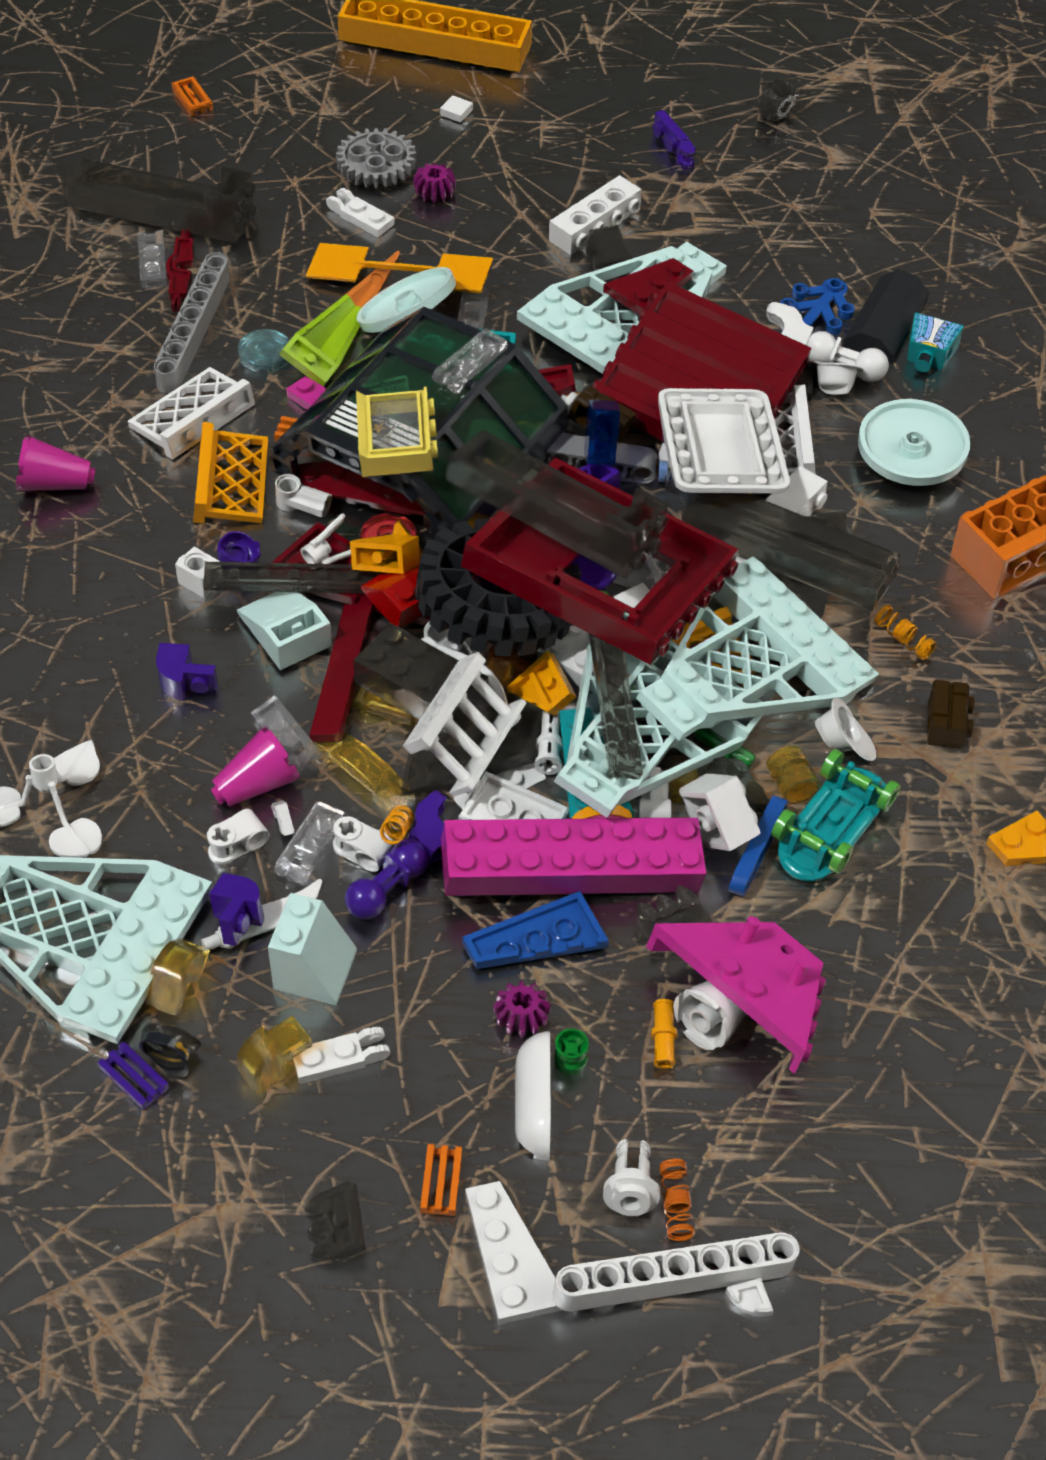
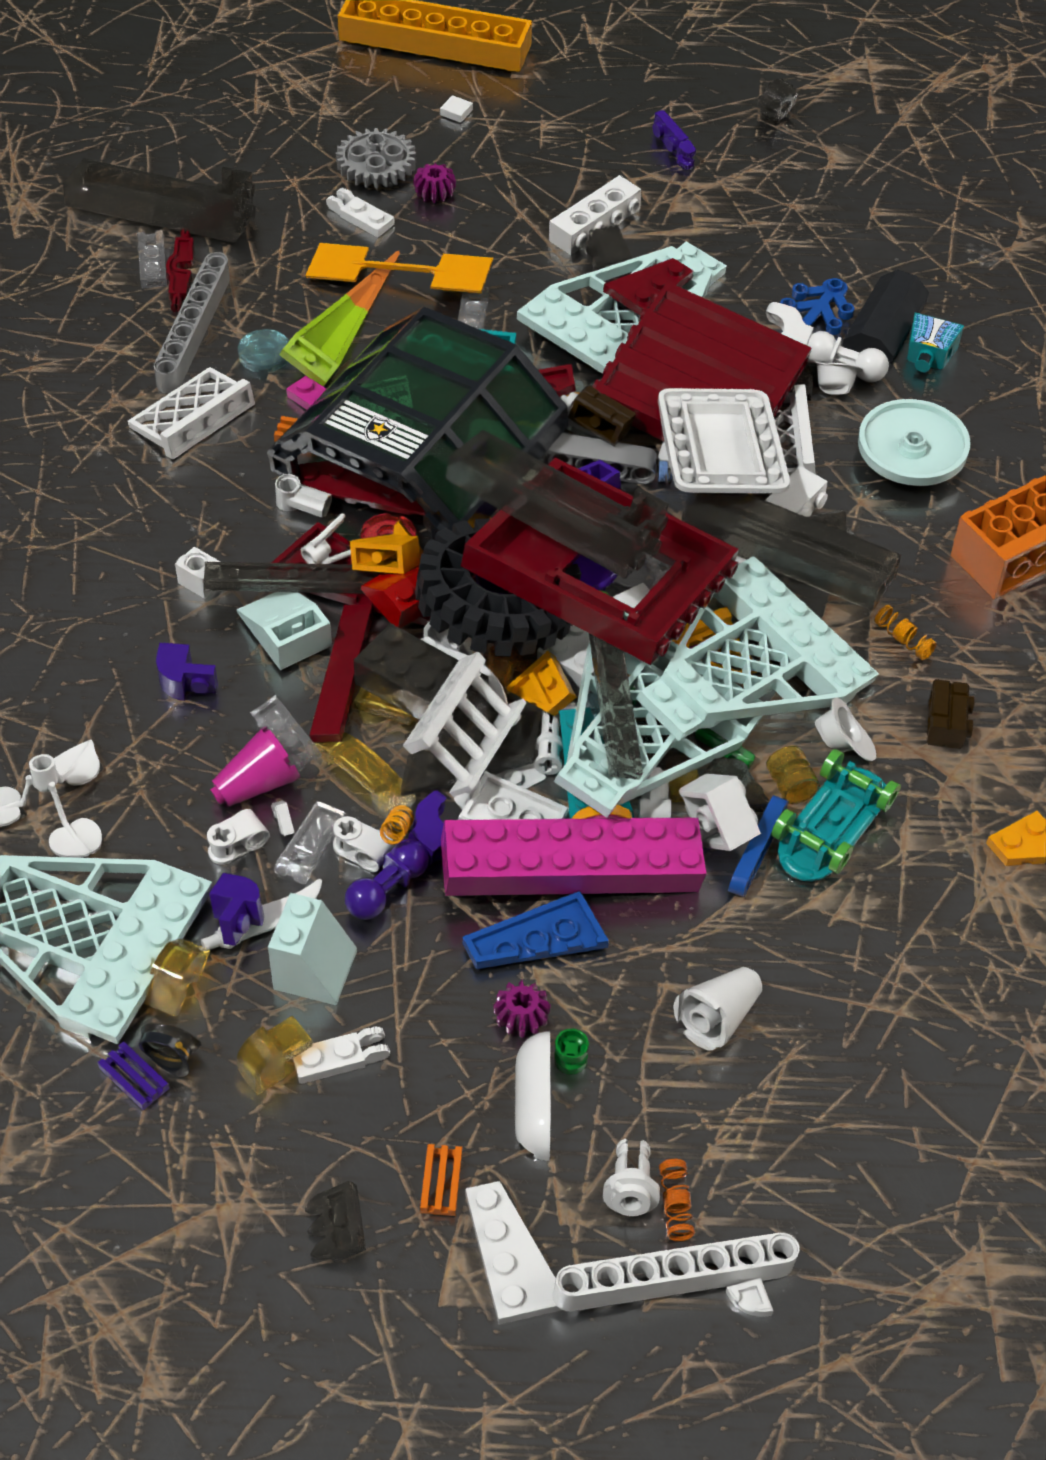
dark pink cone [15,435,96,492] -> none
orange tile [171,76,213,117] -> none
light orange fence [193,422,268,524] -> none
dark purple hair [217,531,261,573] -> none
light aqua dish [356,267,456,333] -> none
light yellow window [356,387,438,477] -> none
clear plate [432,328,508,394] -> none
clear blue brick [584,400,620,465] -> none
clear smoke plate [637,885,712,940] -> none
dark pink piece [646,916,826,1074] -> none
light orange pin [651,999,678,1069] -> none

